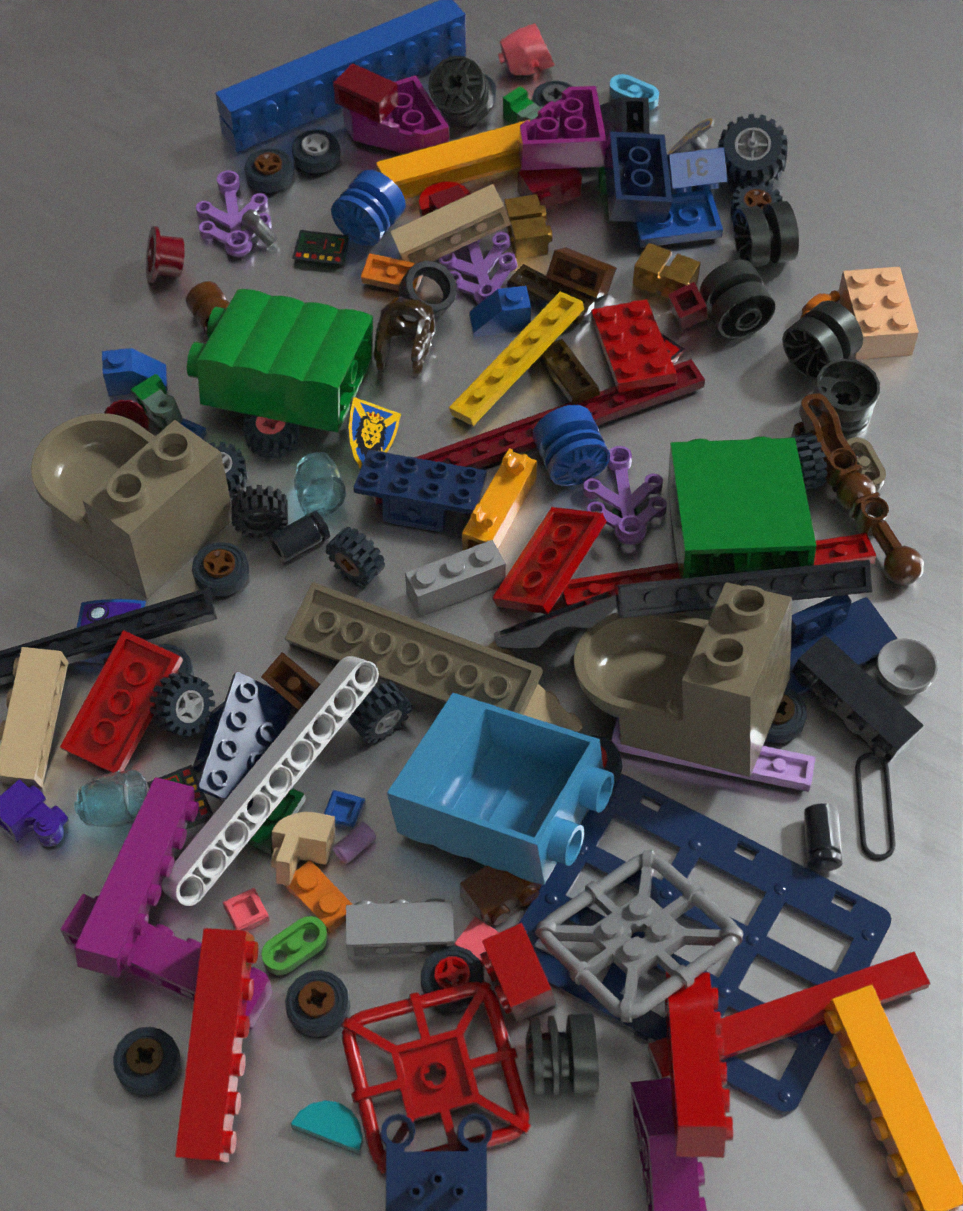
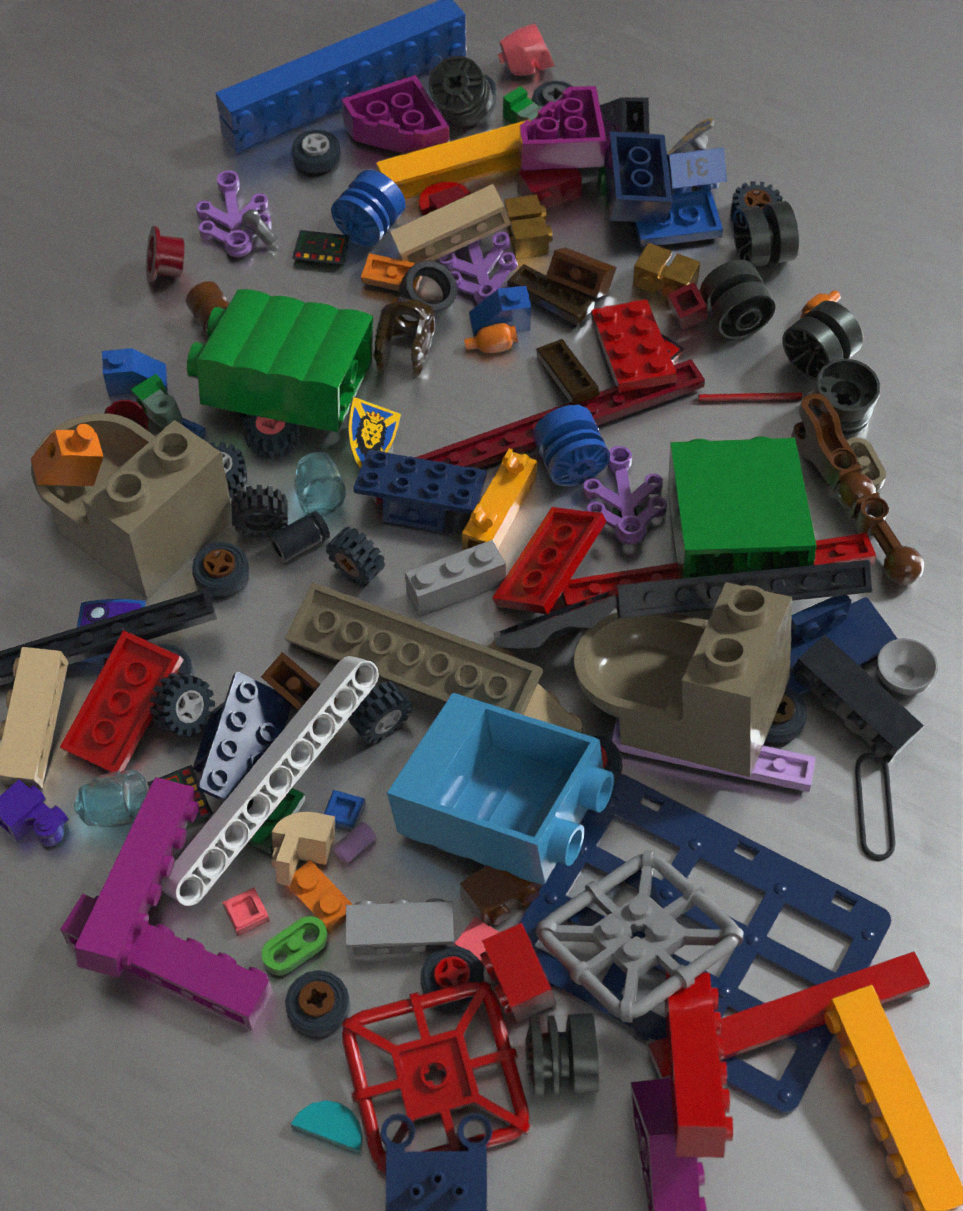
black wheel [113,1027,180,1095] -> none
red brick [175,928,258,1163] -> none
black wheel [244,148,294,192] -> none
dark red brick [333,63,398,124] -> none
yellow plate [449,292,584,426] -> none
medium azure plate [609,74,659,110] -> none
black wheel [718,114,788,189] -> none
black wheel [788,432,827,490] -> none
black piece [804,803,842,872] -> none
light nougat brick [838,267,919,360] -> none
none -> orange torso [30,424,103,486]
none -> orange plant [464,323,518,353]
none -> red axle [698,392,803,402]

